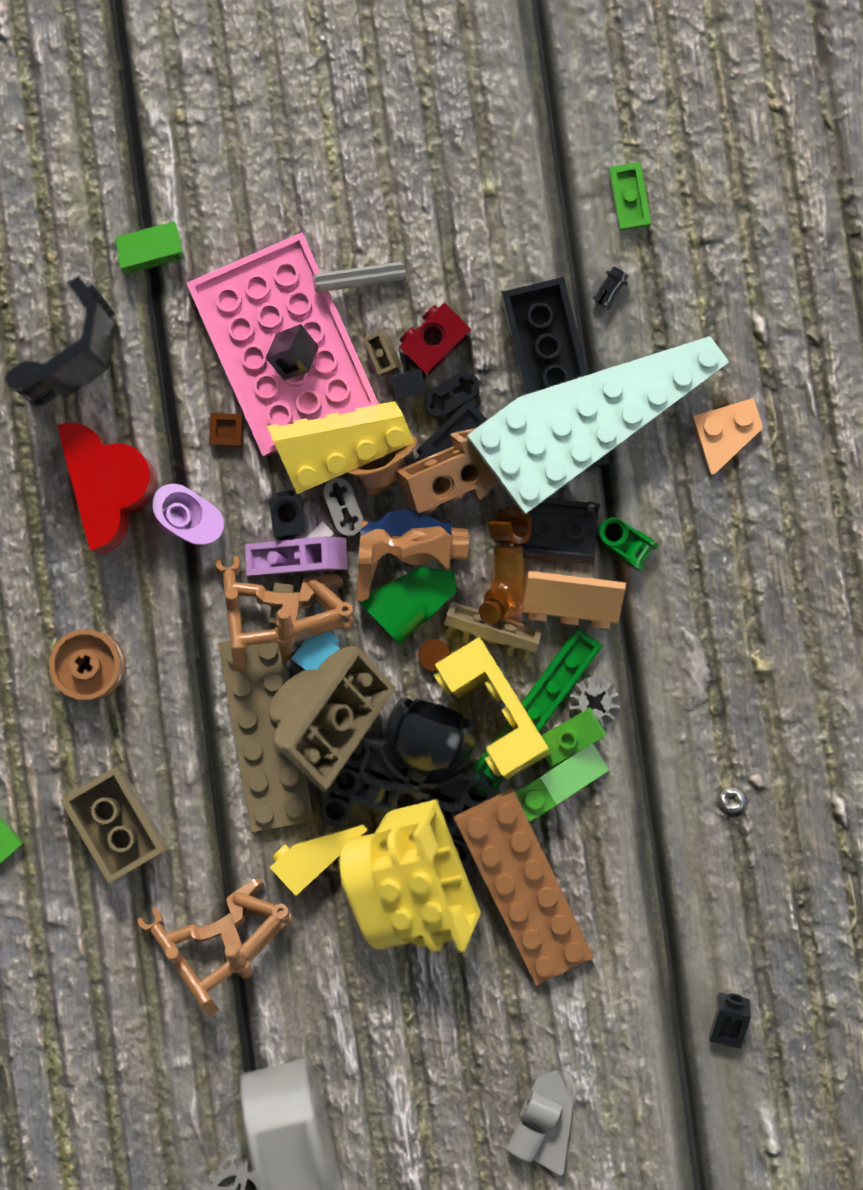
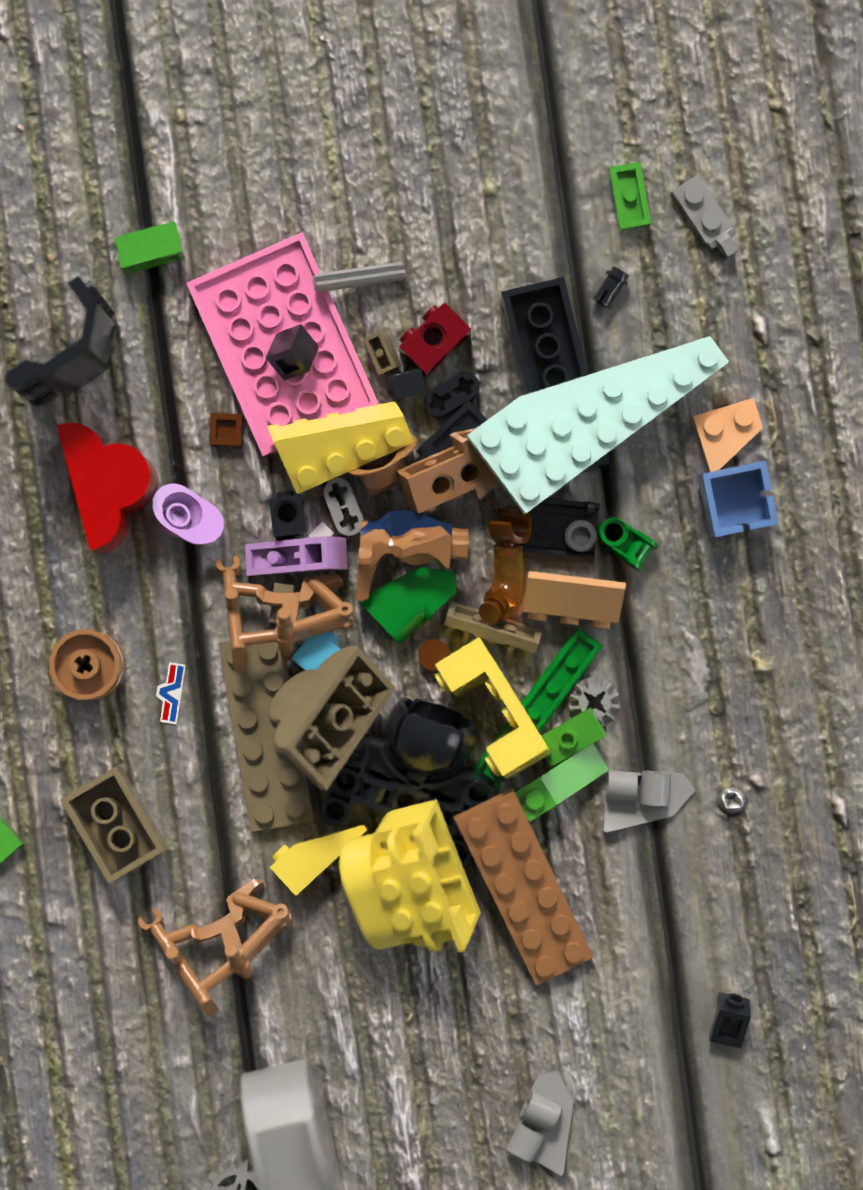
none -> sticker [156,662,186,724]
none -> dark grey tile [564,520,597,552]
none -> light grey panel [604,770,696,833]
none -> light grey hinge [671,174,738,260]
none -> medium blue piece [697,461,778,537]

